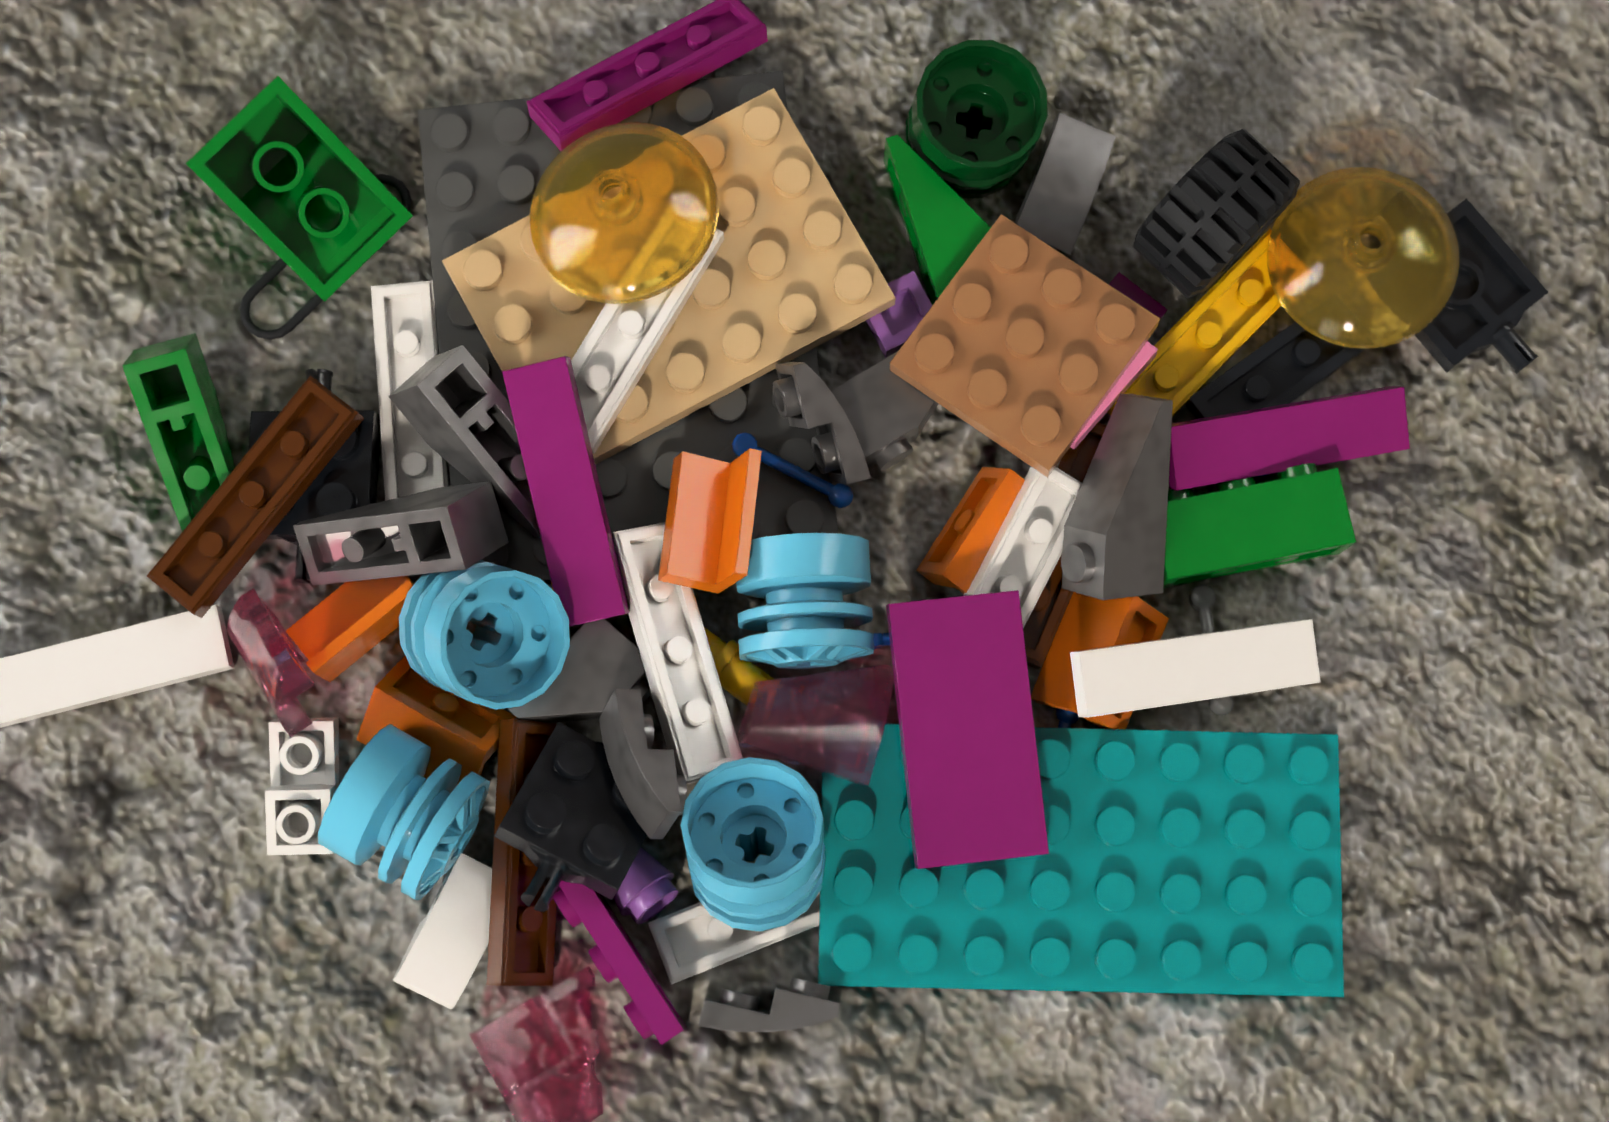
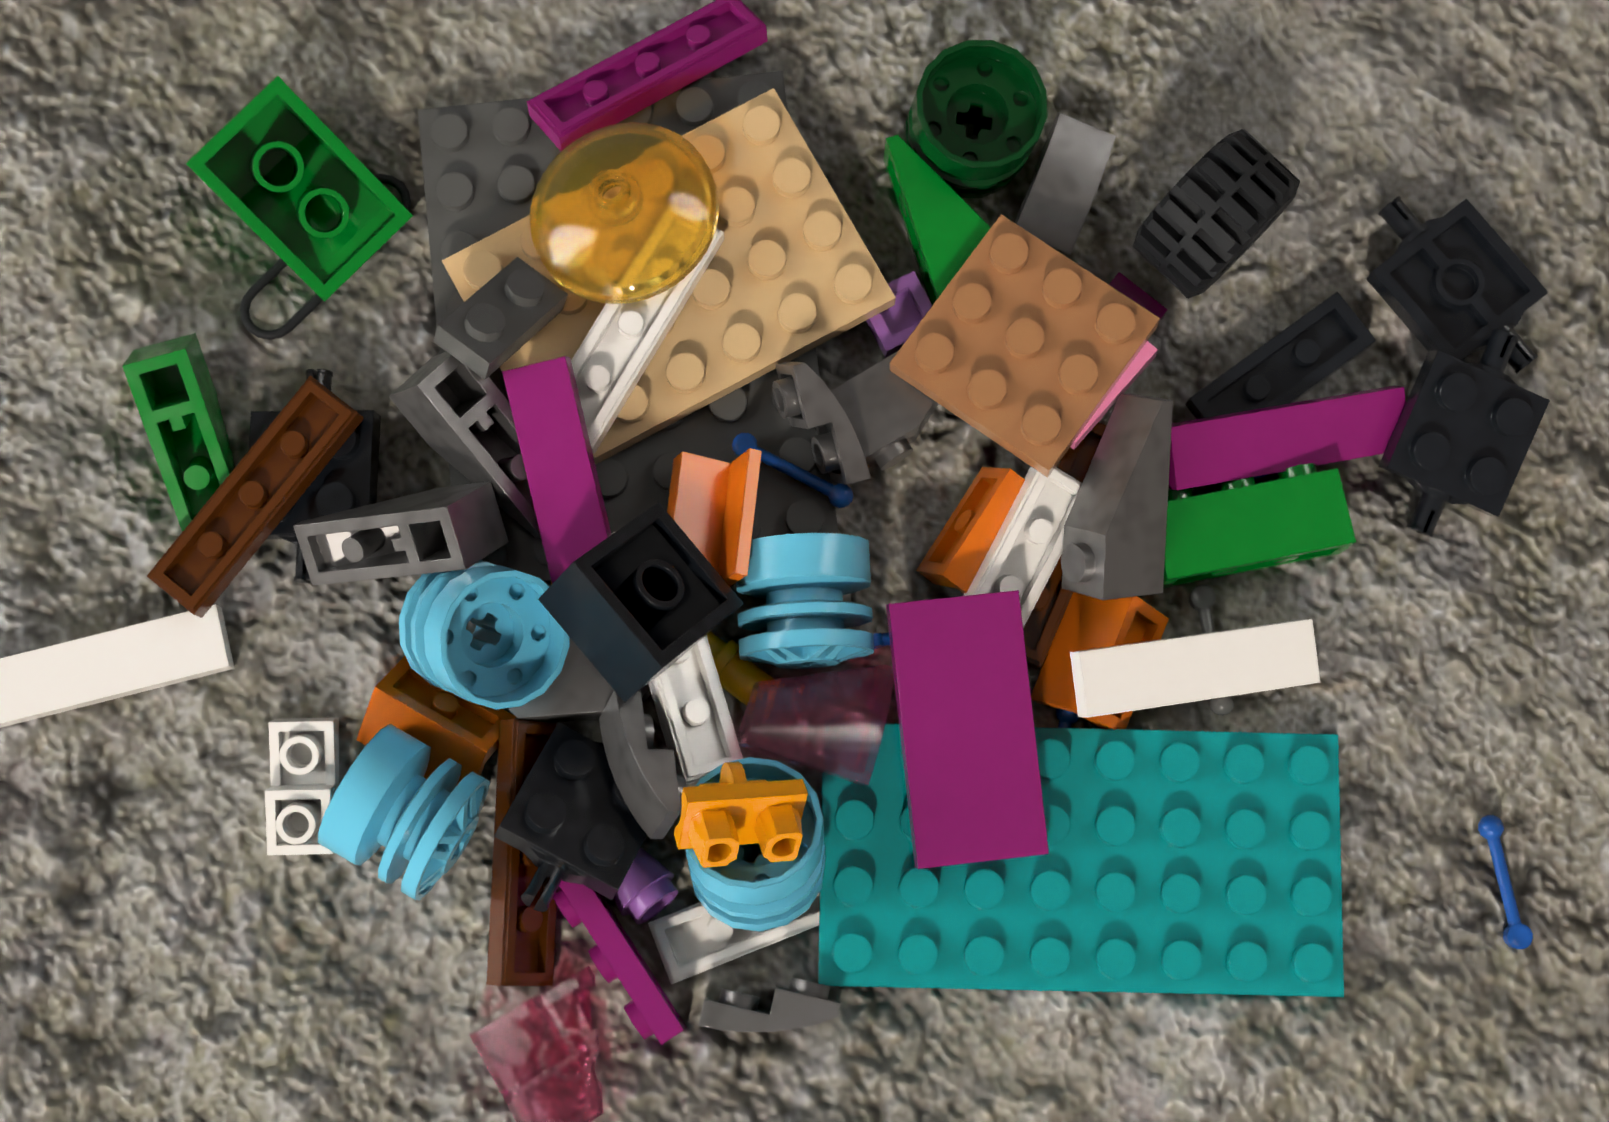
clear pink slope [227,588,314,737] -> none
orange panel [285,576,415,682] -> none
white tile [371,280,451,501] -> none
white slope [392,853,492,1009] -> none
yellow tile [1107,229,1315,417] -> none
clear yellow dish [1267,167,1459,349] -> none
none -> dark grey plate [433,257,568,380]
none -> black slope [538,502,744,702]
none -> light orange hips [674,761,808,868]
none -> black plate [1378,329,1550,537]
none -> blue hinge [1478,815,1533,949]

